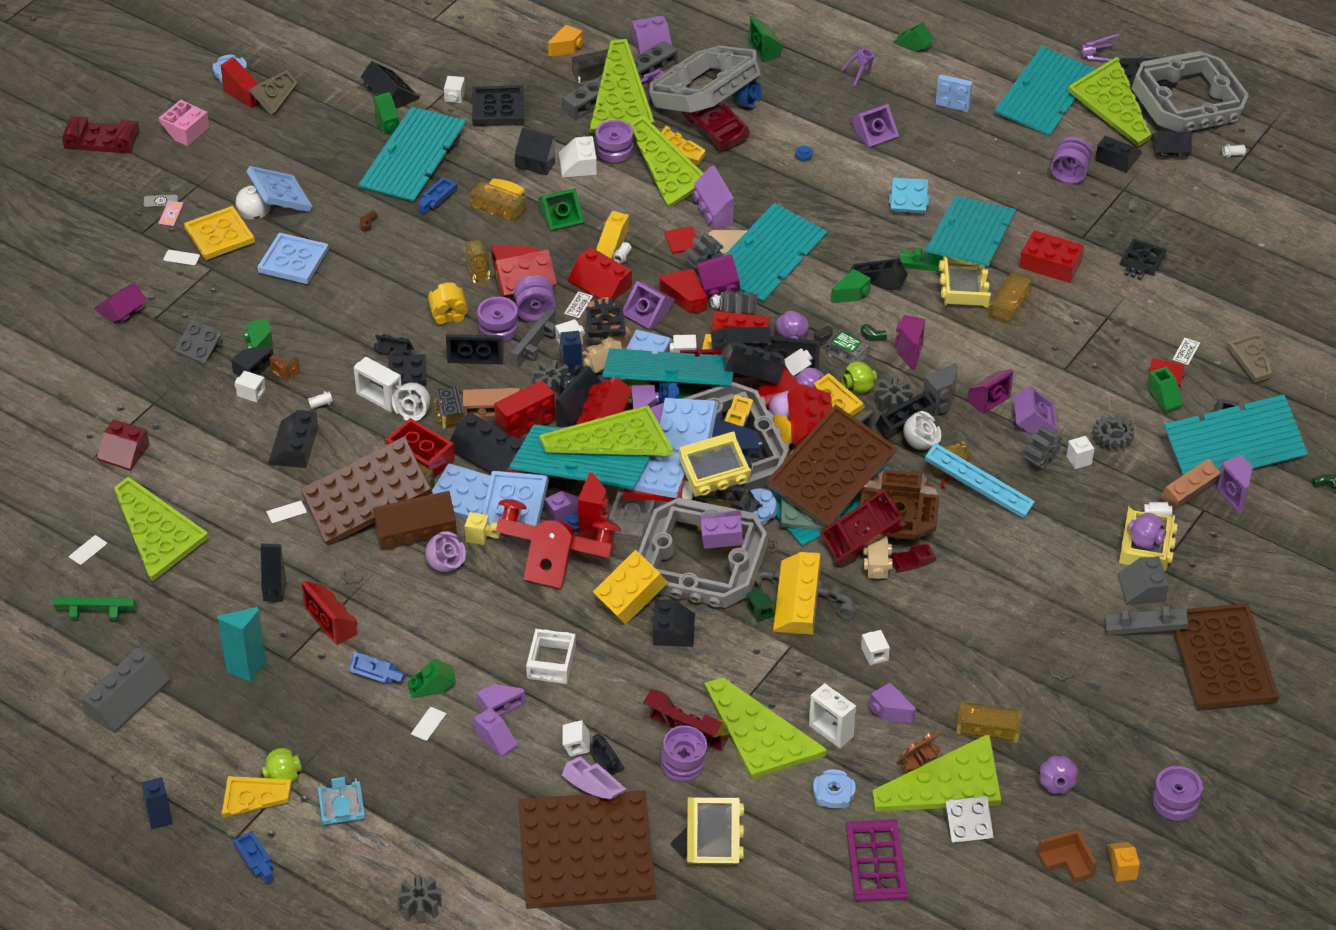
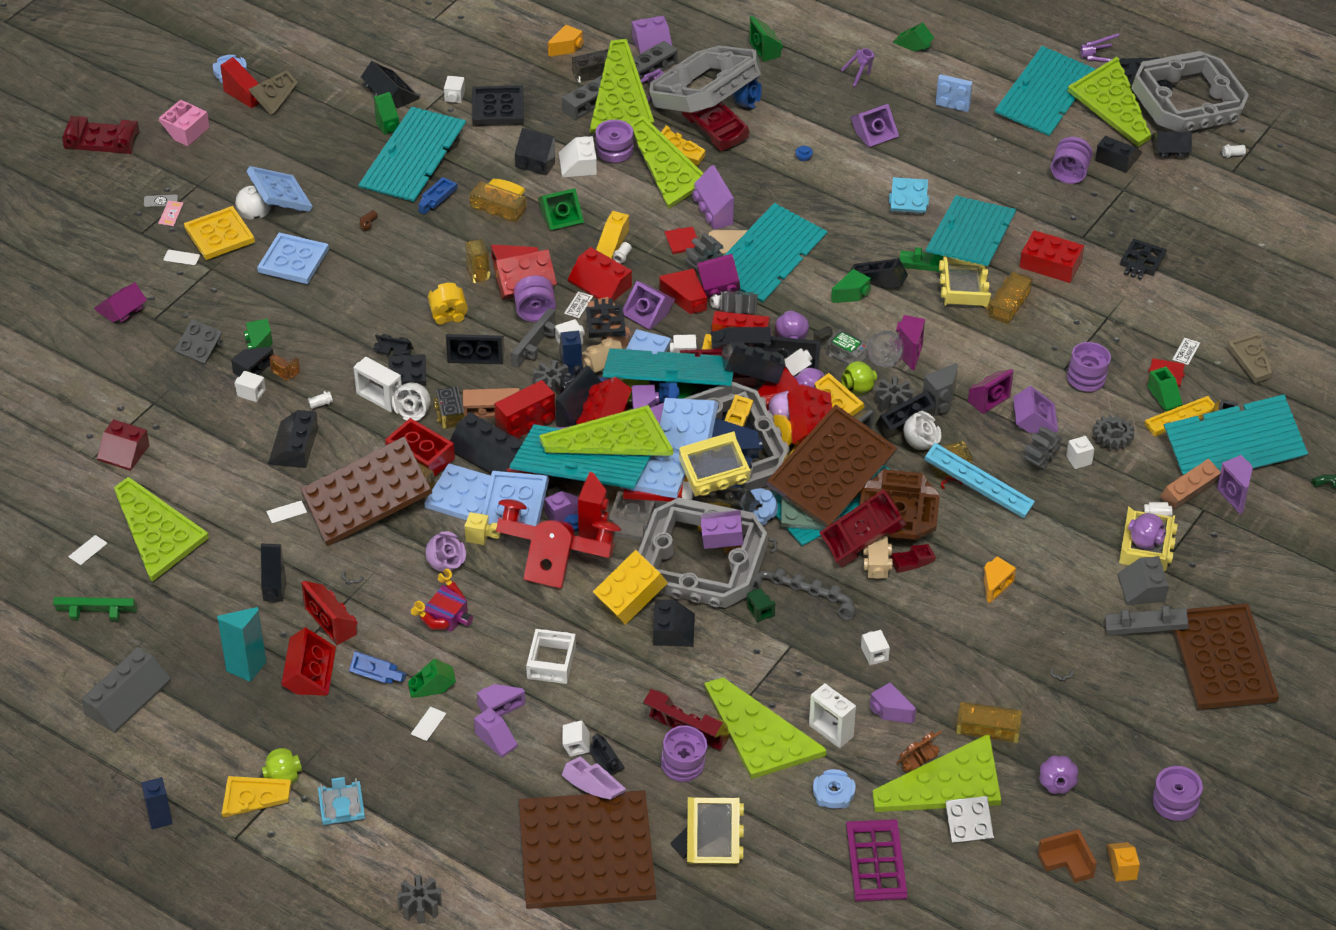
blue hinge [233,831,274,884] -> none
reddish brown slope [373,491,457,550] -> none
medium lavender wheel [477,297,518,342] -> none
yellow slope [773,552,821,635] -> none
dark green arm [861,324,887,341] -> none
none -> red slope [281,627,336,696]
none -> torso [411,568,473,631]
none -> clear cylinder [867,330,905,368]
none -> light orange slope [984,556,1016,603]
none -> medium lavender wheel [1067,342,1111,392]
none -> yellow tile [1144,396,1215,437]

